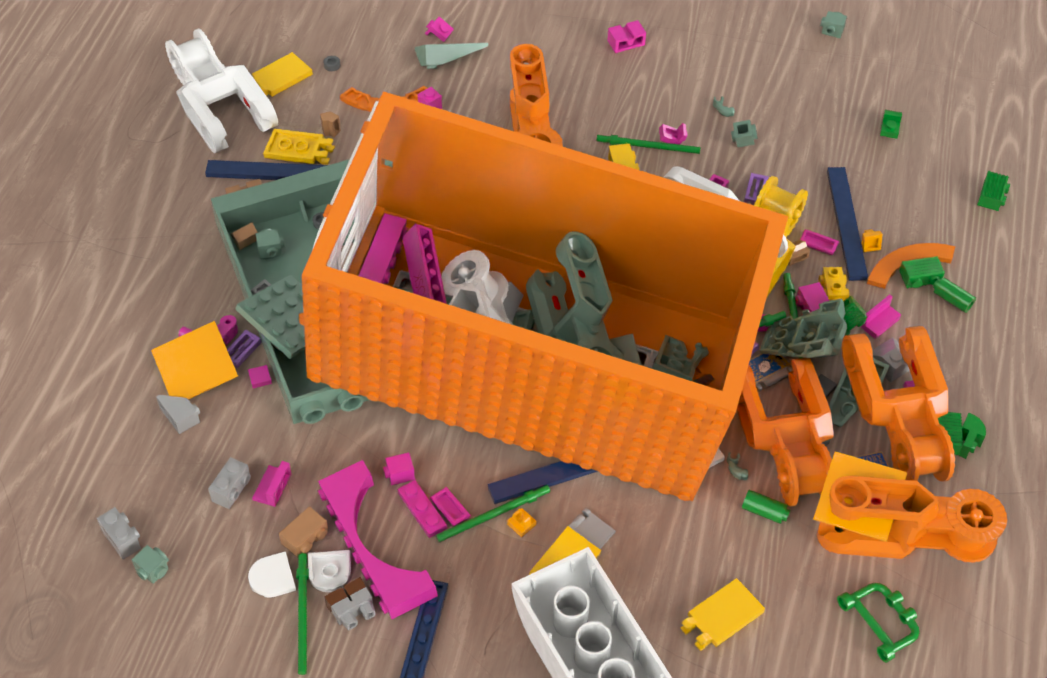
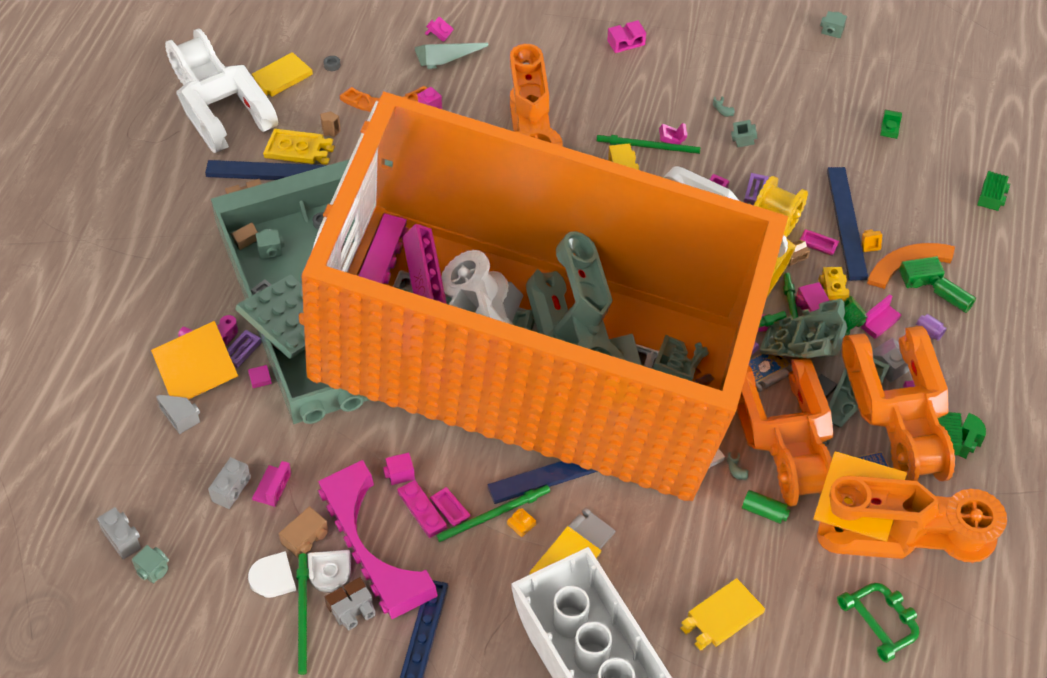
none -> medium lavender brick [916,314,947,341]

